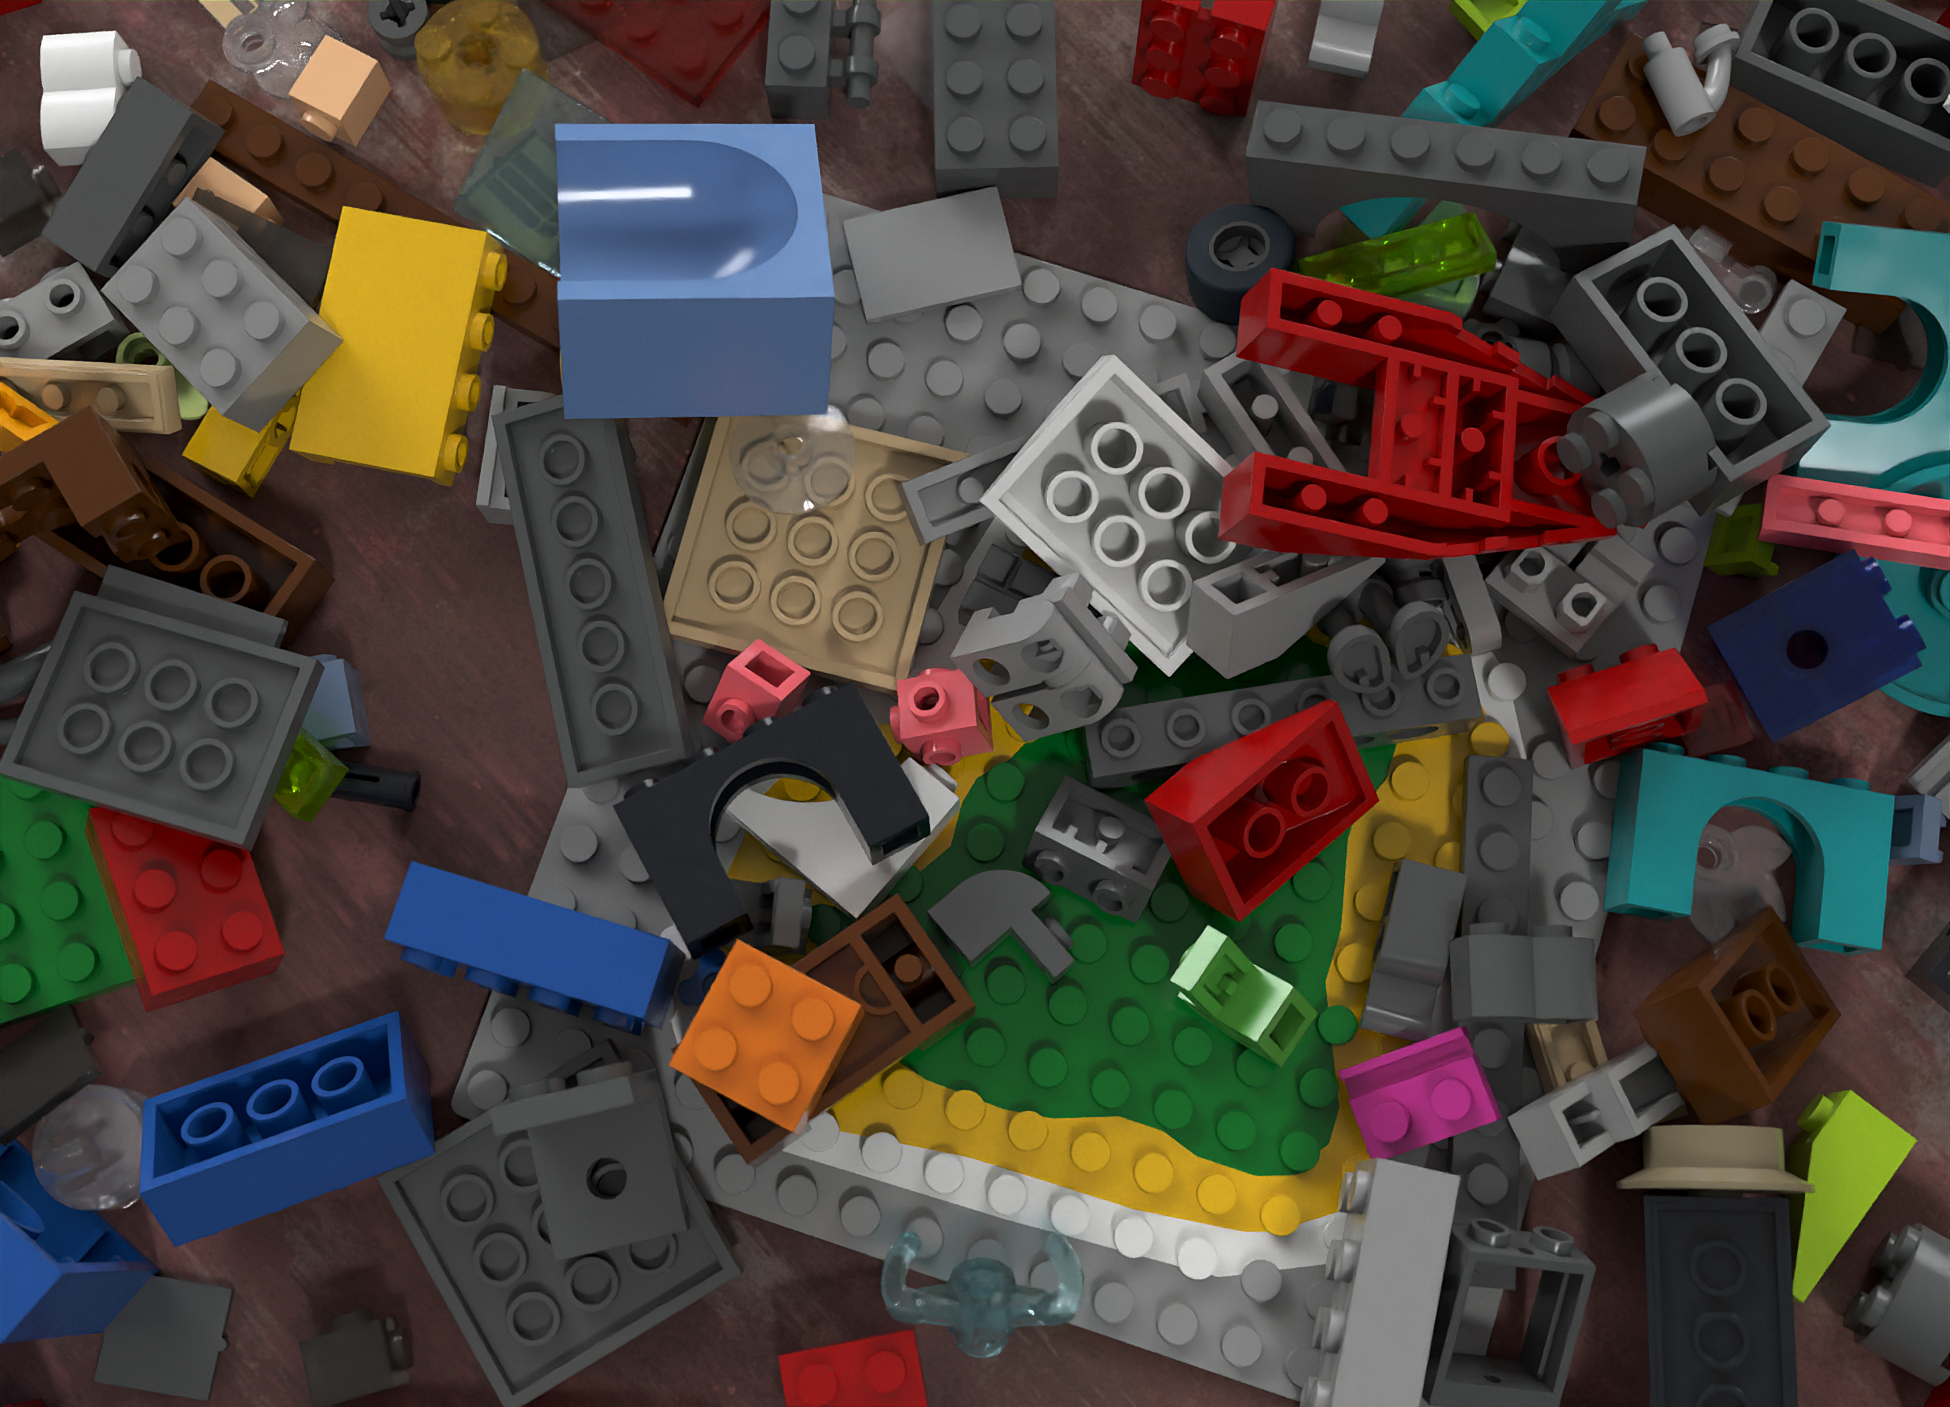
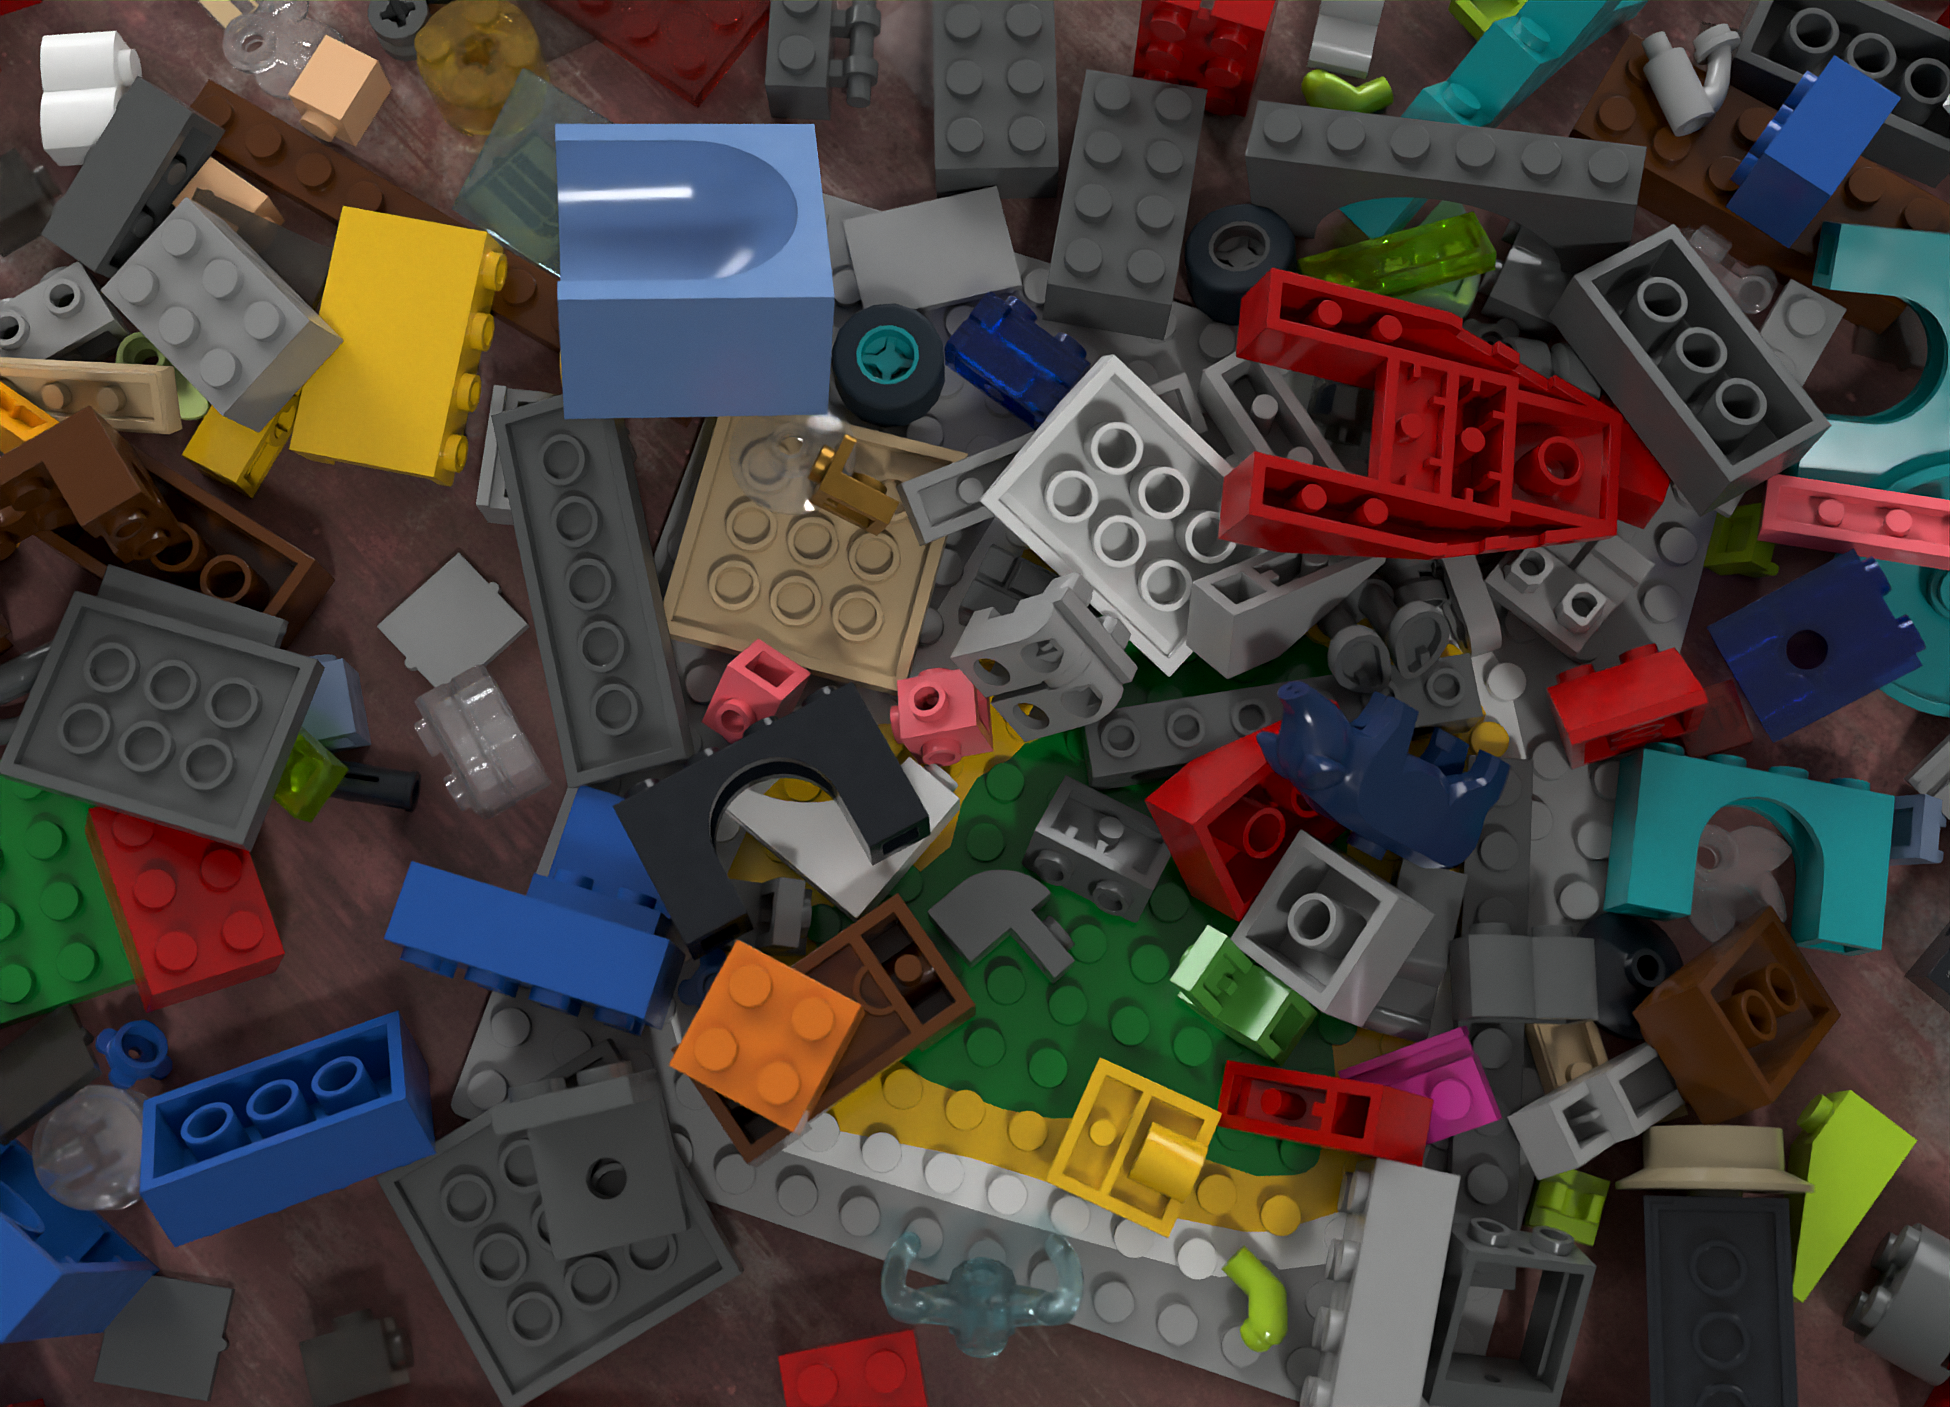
dark grey brick [1557,372,1718,529] -> none
none -> blue plate [95,1020,173,1089]
none -> light grey piece [377,552,529,701]
none -> clear brick [414,664,552,820]
none -> blue bracket [526,786,672,938]
none -> pearl gold bracket [807,433,899,536]
none -> black wheel [832,303,945,427]
none -> clear blue brick [944,291,1091,431]
none -> dark grey brick [1042,69,1207,341]
none -> yellow plate [1045,1057,1222,1238]
none -> red slope [1217,1060,1434,1168]
none -> lime arm [1221,1245,1288,1352]
none -> light grey brick [1230,829,1435,1027]
none -> dark blue animal [1256,681,1511,870]
none -> lime arm [1301,69,1394,114]
none -> lime tile [1523,1169,1610,1246]
none -> black dish [1576,912,1684,1041]
none -> blue brick [1725,55,1901,248]

